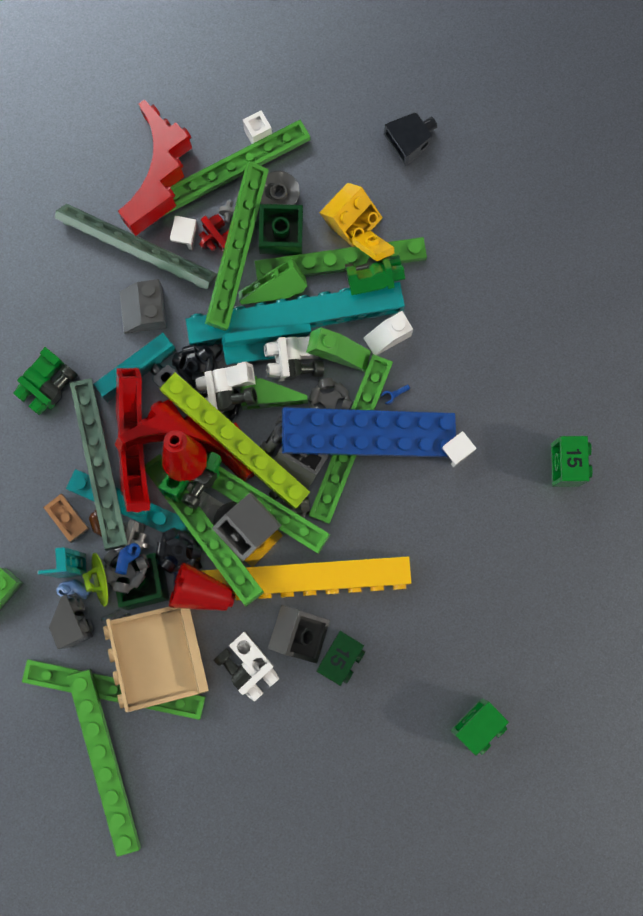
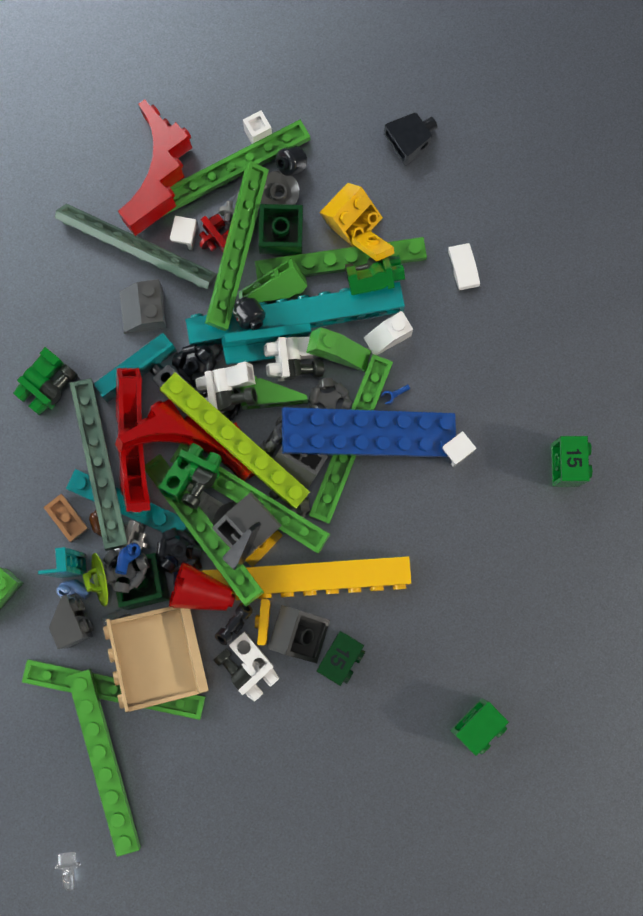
red cone [162,430,207,482] -> none
none -> clear piece [55,852,80,891]
none -> black piece [215,602,253,645]
none -> black slope [223,522,261,570]
none -> black head [233,297,266,330]
none -> yellow plate [254,599,271,645]
none -> black head [276,145,307,176]
none -> white slope [448,243,480,290]

